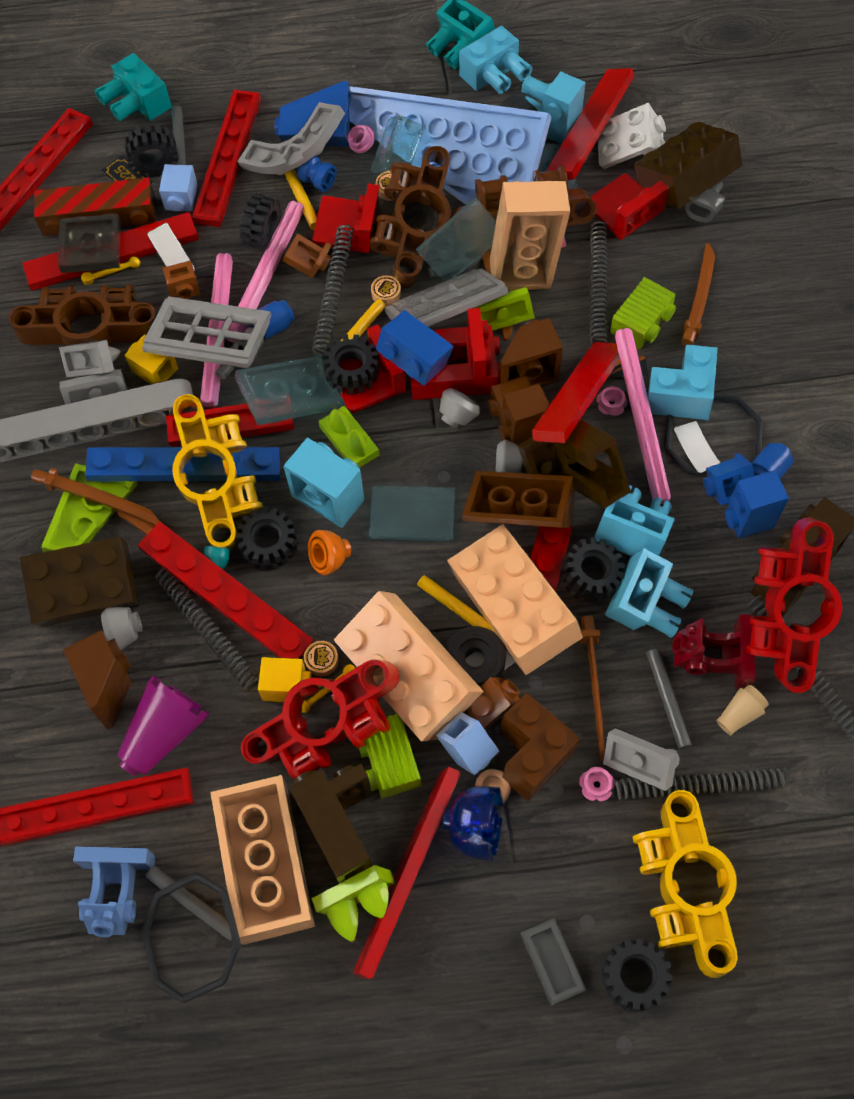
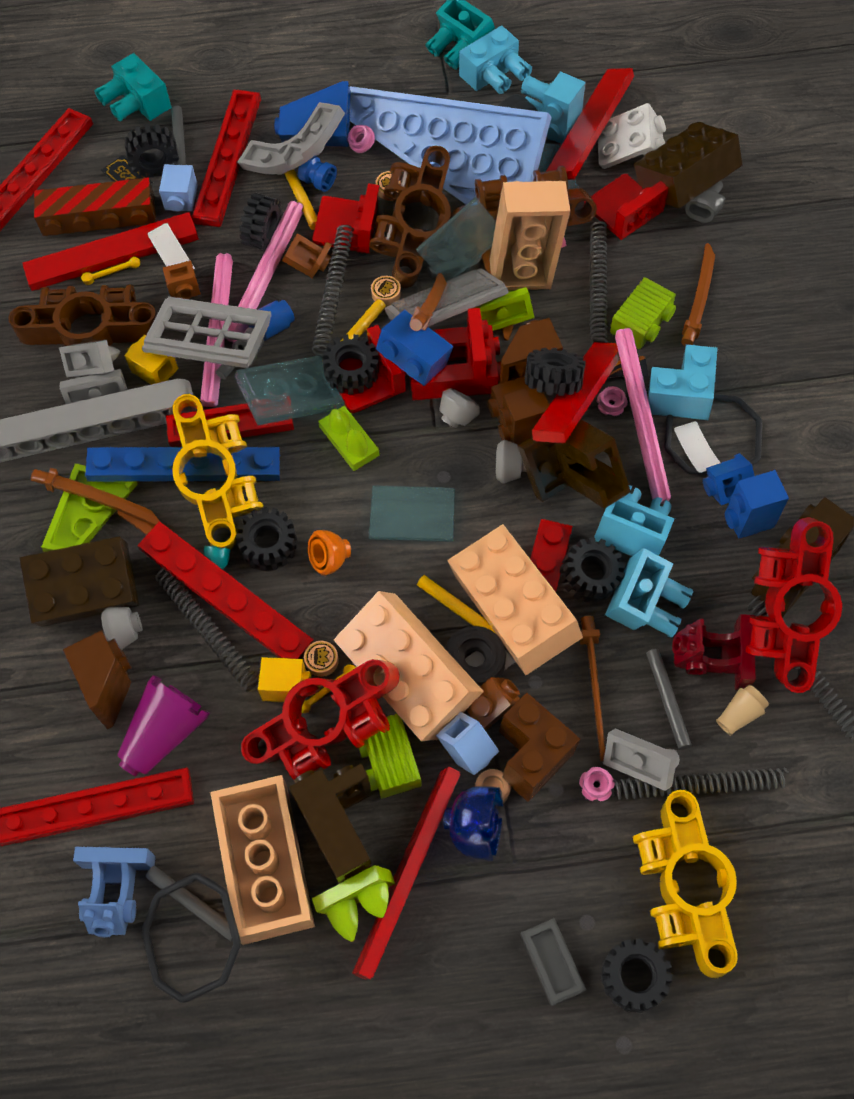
clear smoke plate [58,214,121,273] -> none
medium azure brick [284,437,365,528] -> none
clear light blue panel [370,115,425,173] -> none
reddish brown slope [462,471,575,528] -> none
blue brick [751,443,794,479] -> none
none -> dark orange sword [410,273,447,331]
none -> black tyre [524,348,586,396]

